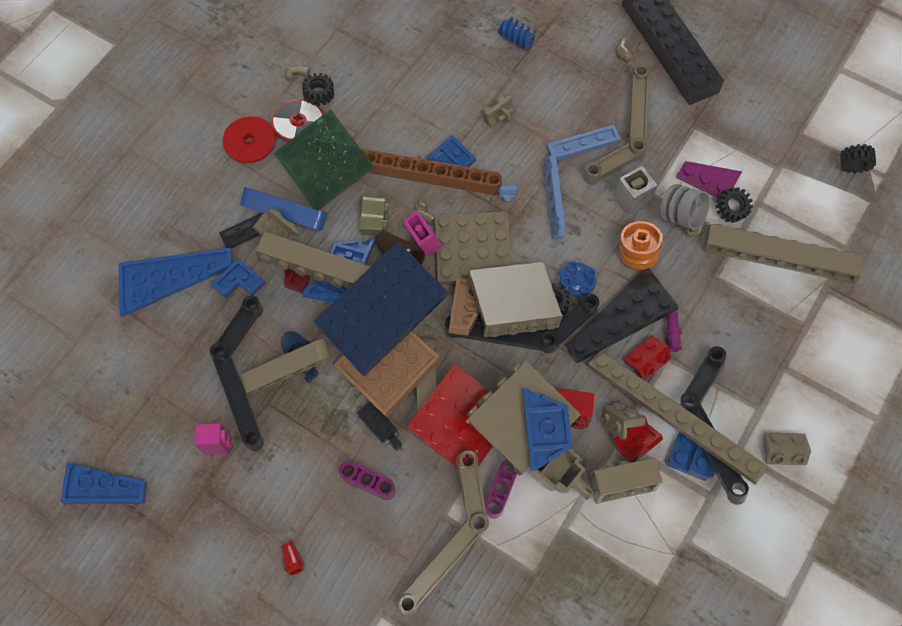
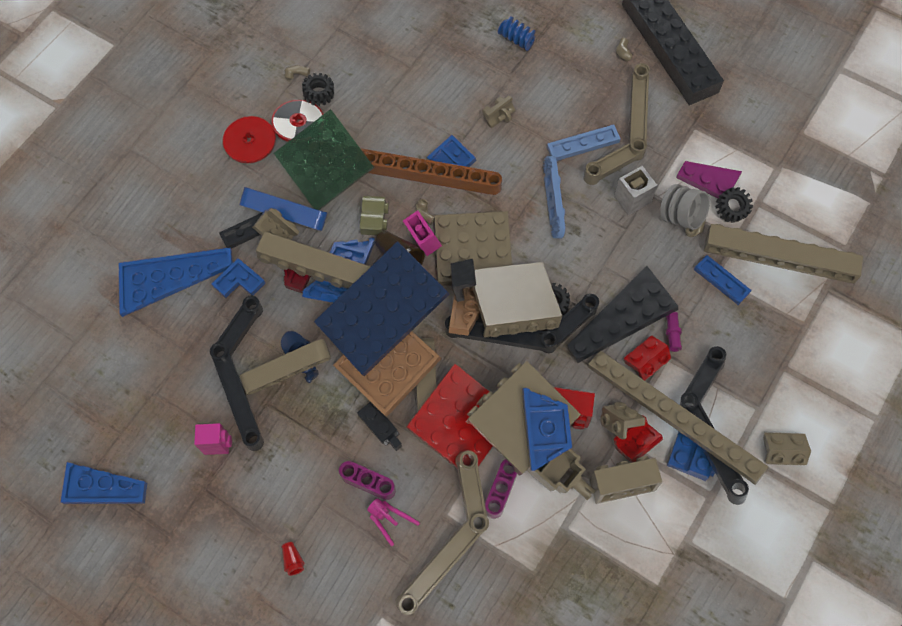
medium blue plate [498,184,517,201] -> none
blue dish [559,261,597,297] -> none
orange wheel [619,221,663,270] -> none
black tyre [840,144,876,174] -> none
none -> dark pink plant [367,498,420,546]
none -> black panel [451,259,476,302]
none -> blue tile [694,255,752,305]

